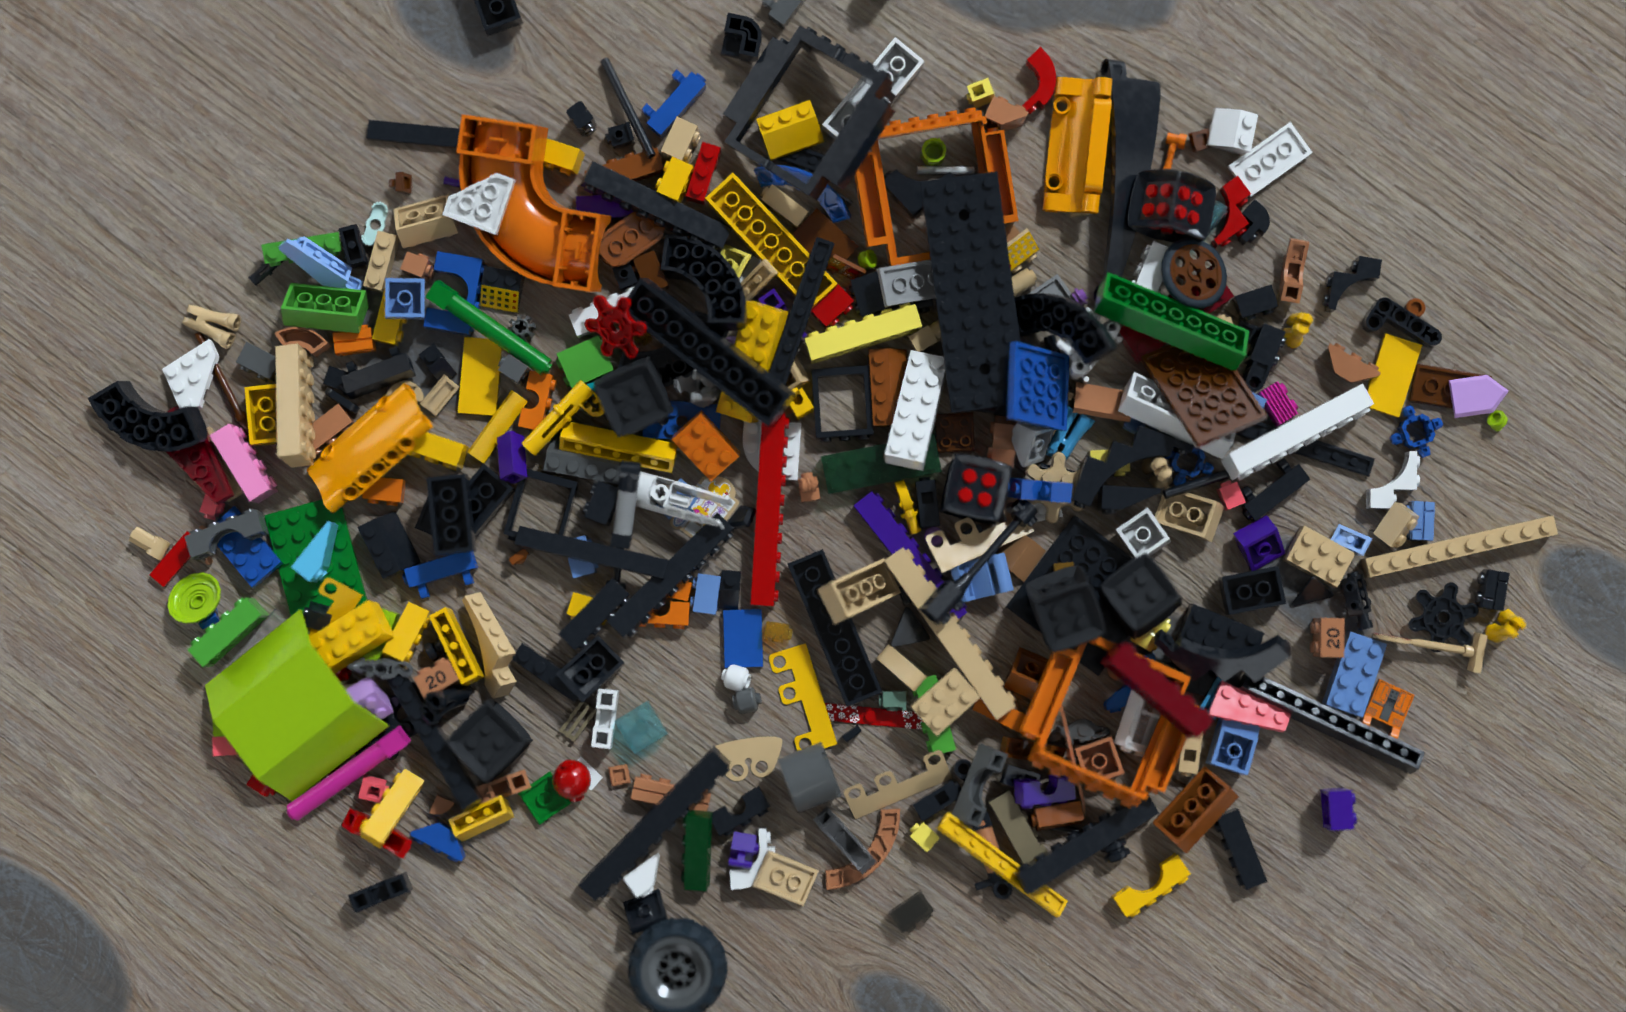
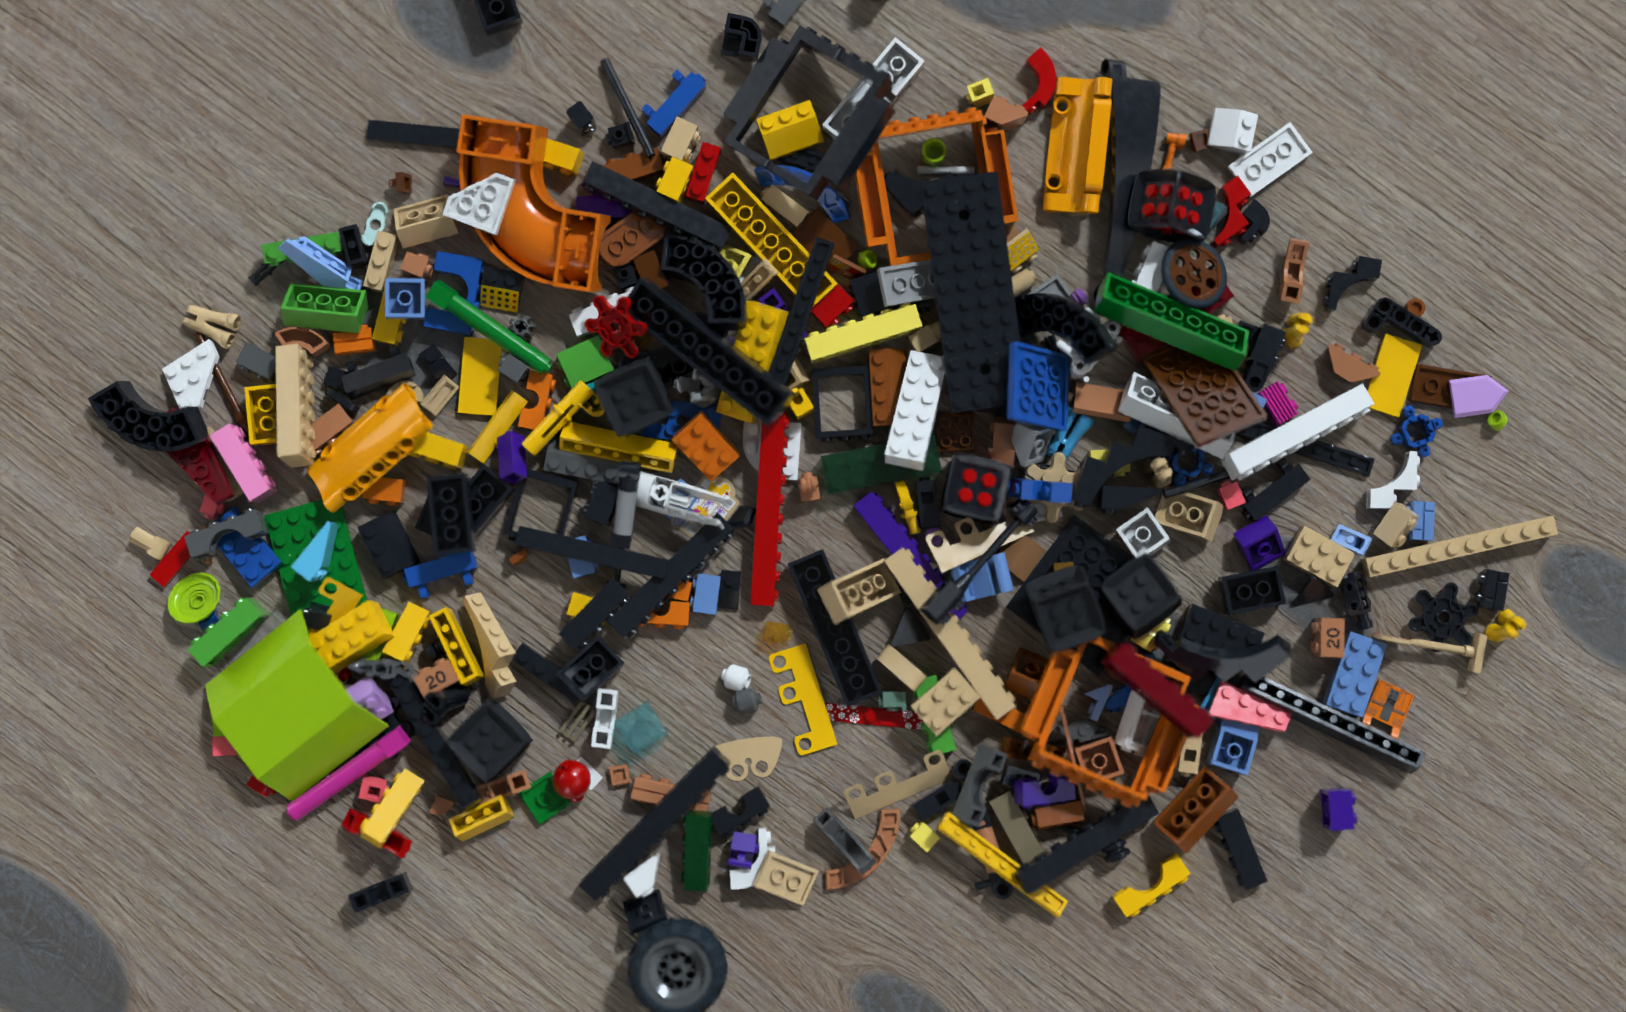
blue slope [410,822,466,862] -> none
blue tile [723,609,763,668] -> none
dark grey brick [778,742,842,813] -> none
black tile [842,725,862,742] -> none
clear smoke brick [889,890,934,933] -> none
black brick [1232,284,1279,322] -> none
none -> light blue slope [1082,684,1113,721]

